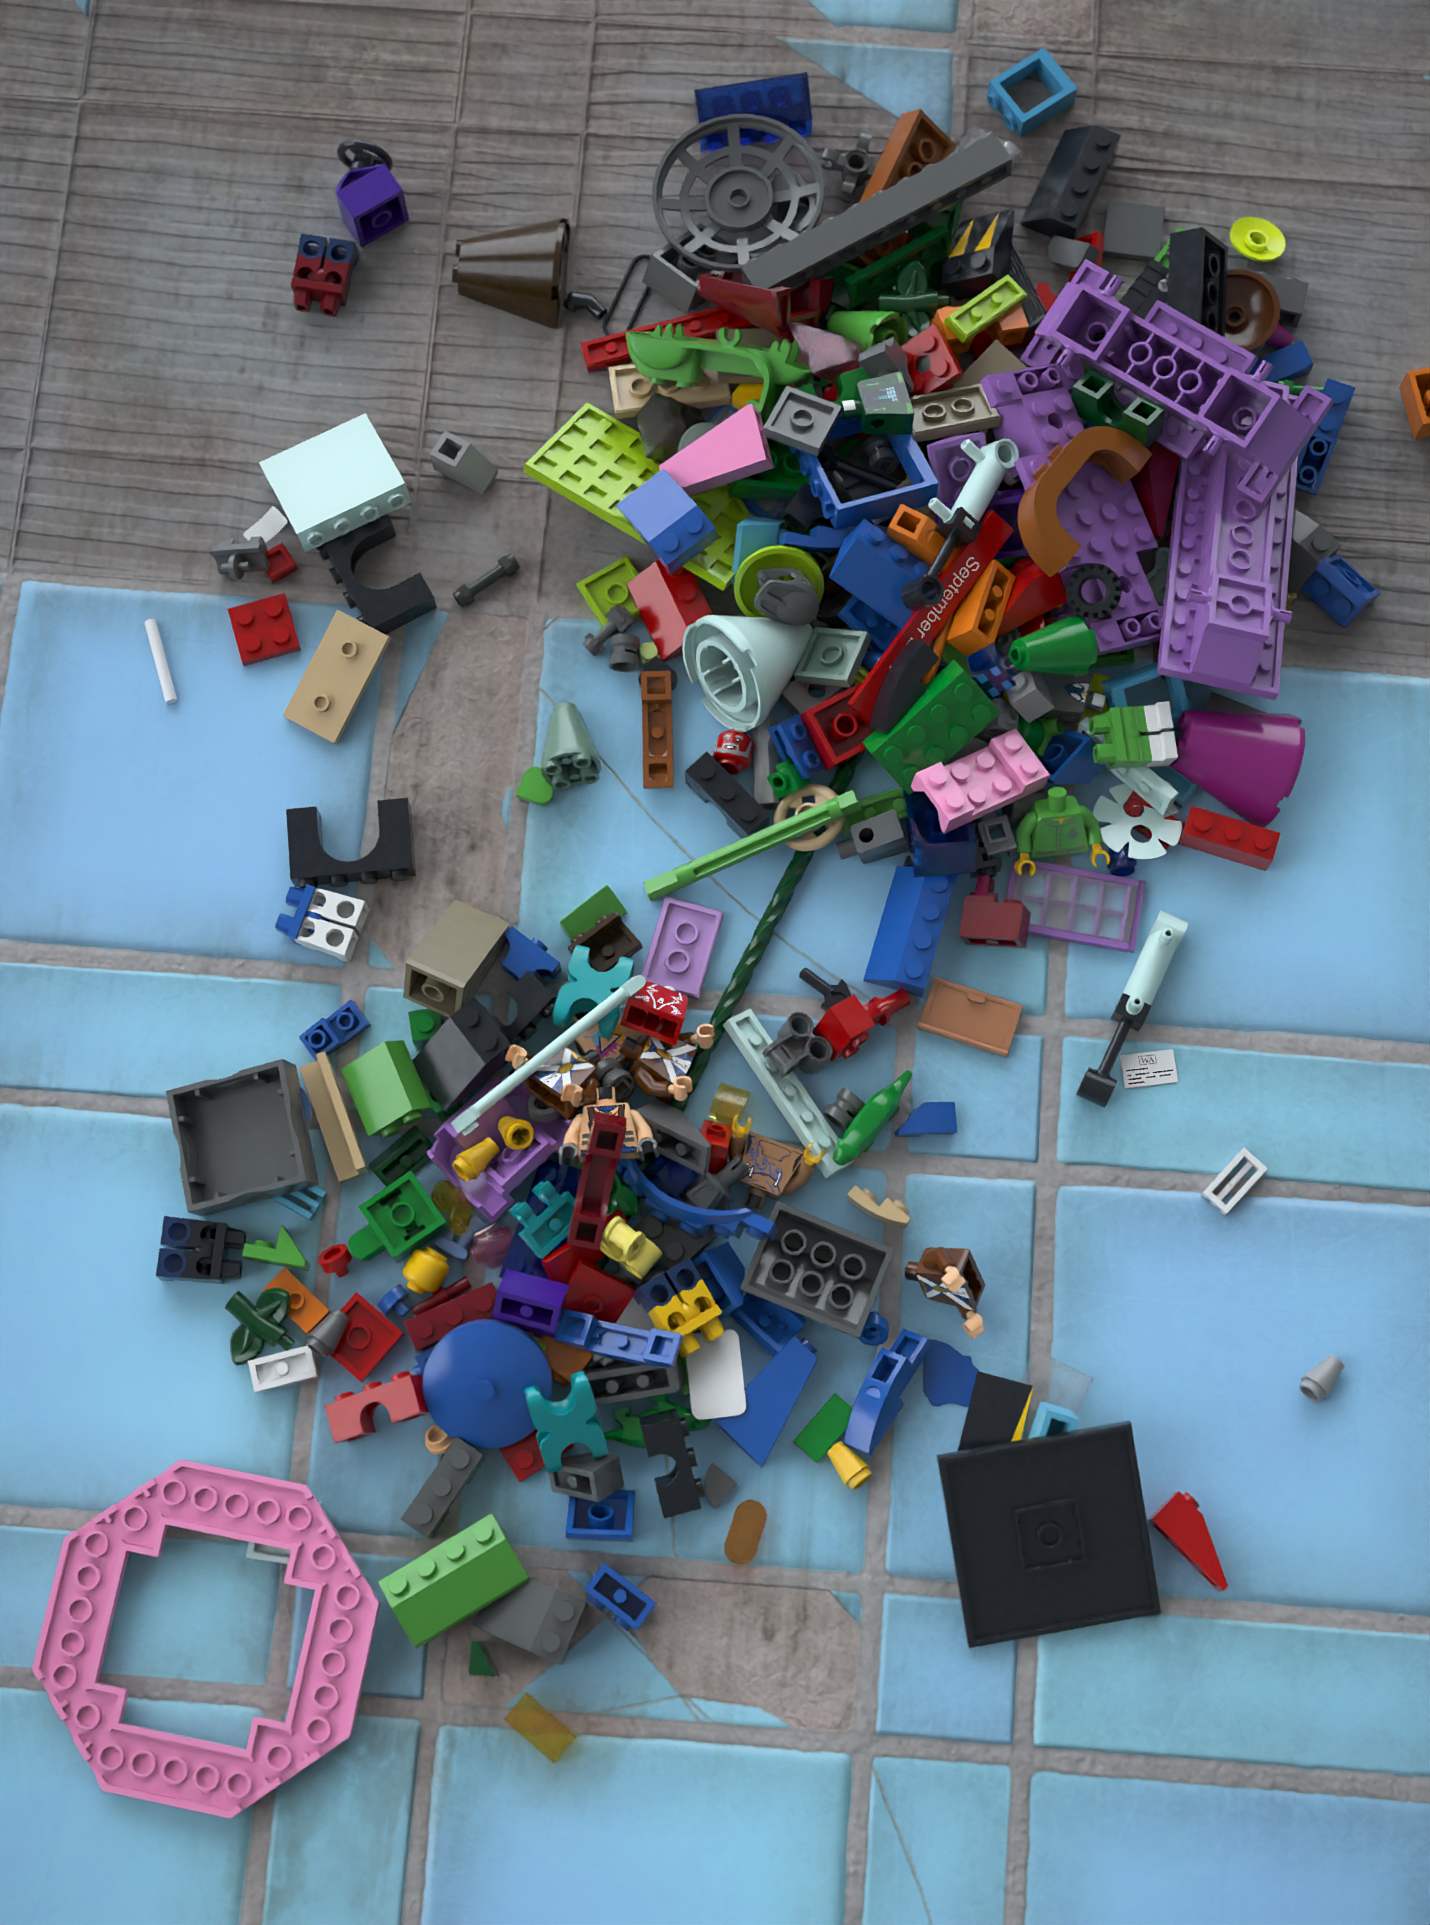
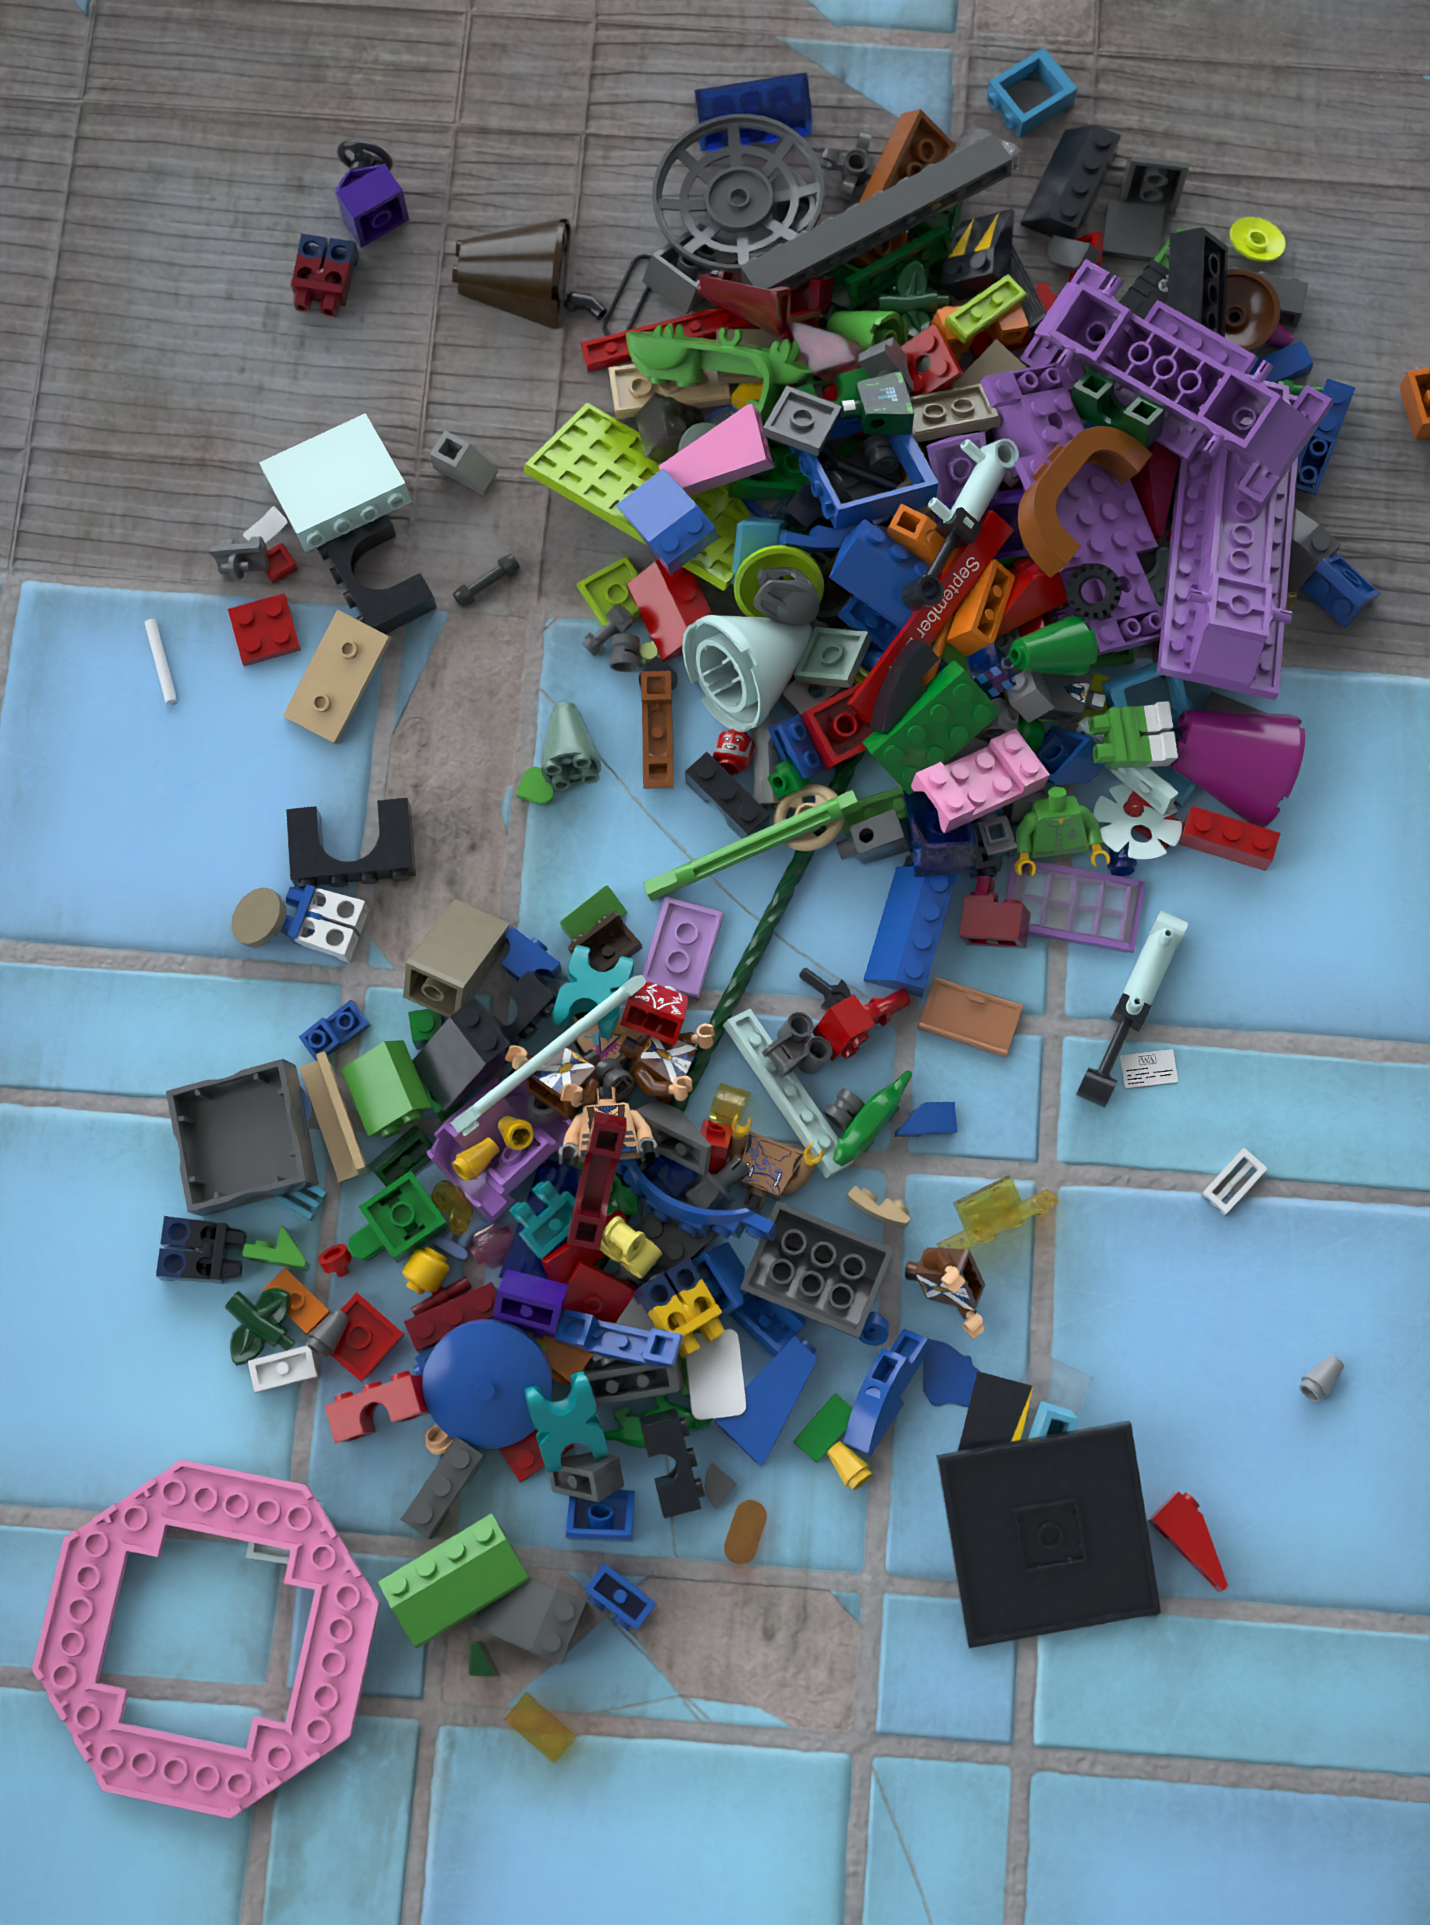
blue tile [377,1284,411,1318] -> none
bright green hand [1035,717,1064,758] -> none
none -> dark tan tile [231,887,287,948]
none -> clear yellow bracket [937,1175,1059,1249]
none -> dark grey slope [1119,156,1190,214]

